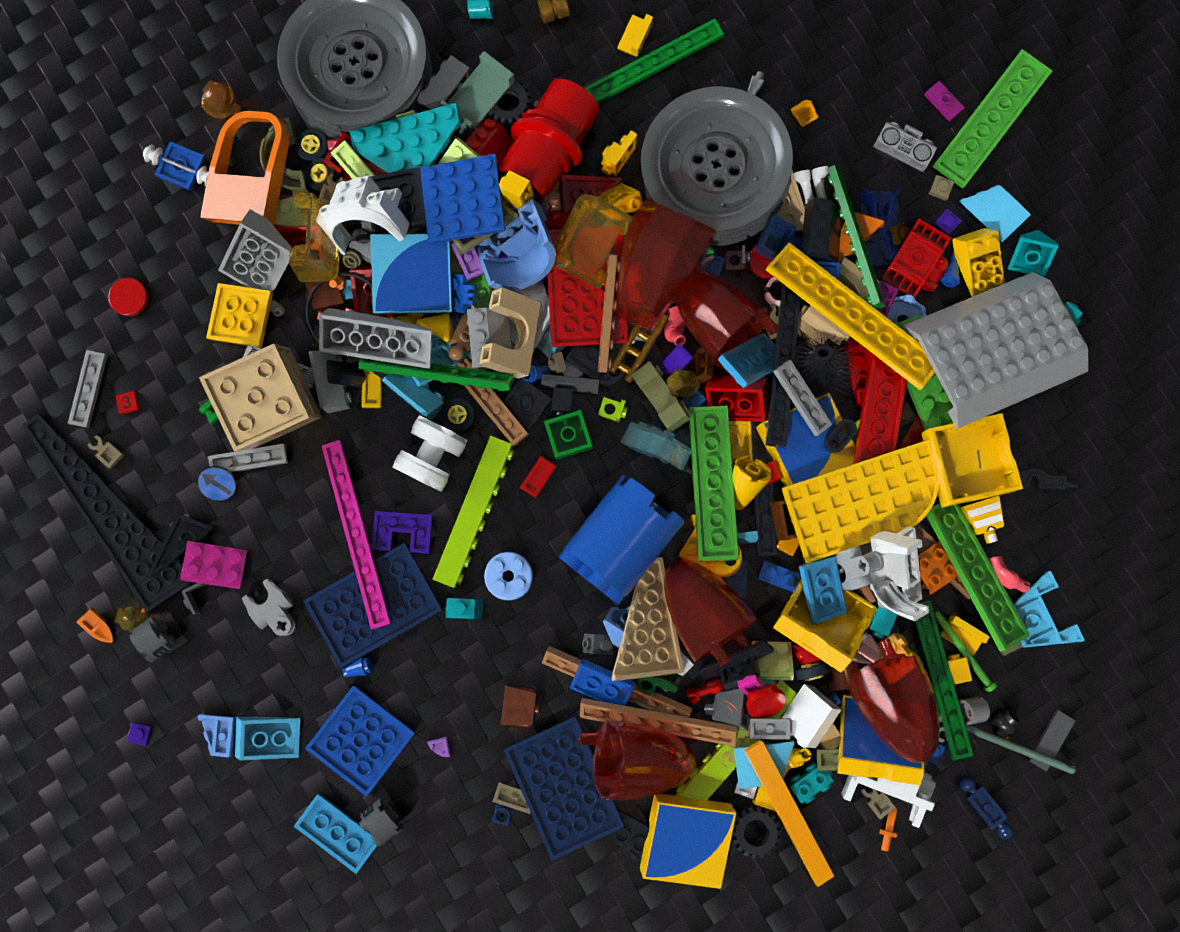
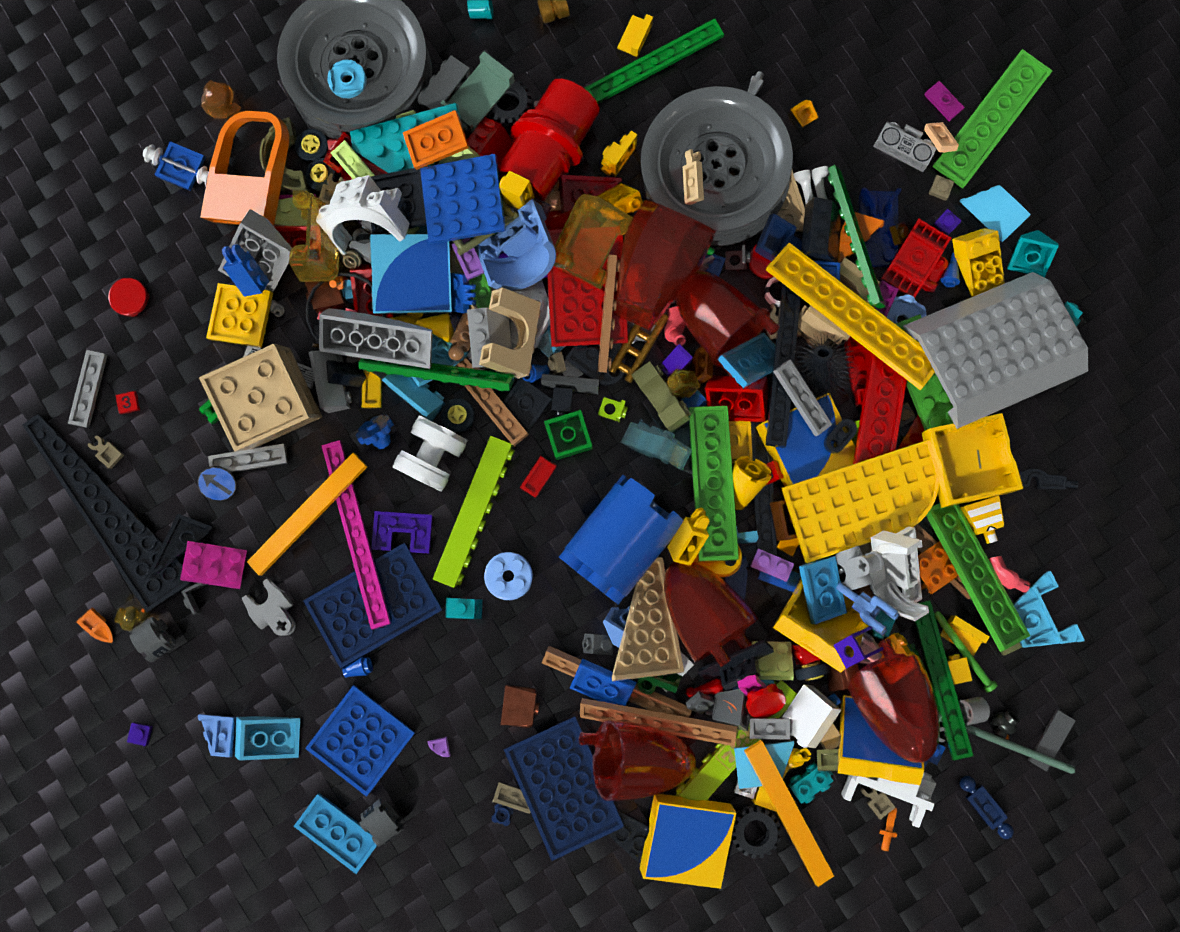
none -> blue hinge [222,244,269,297]
none -> light orange tile [247,453,368,576]
none -> medium azure tile [327,60,367,98]
none -> blue plant [356,415,394,449]
none -> orange plate [403,110,469,170]
none -> yellow hinge [667,508,710,566]
none -> tan plate [683,149,704,205]
none -> dark grey plate [686,691,715,715]
none -> medium lavender plate [750,549,794,582]
none -> dark purple piece [834,626,884,669]
none -> medium blue plant [836,583,900,636]
none -> light nougat plate [924,122,959,153]

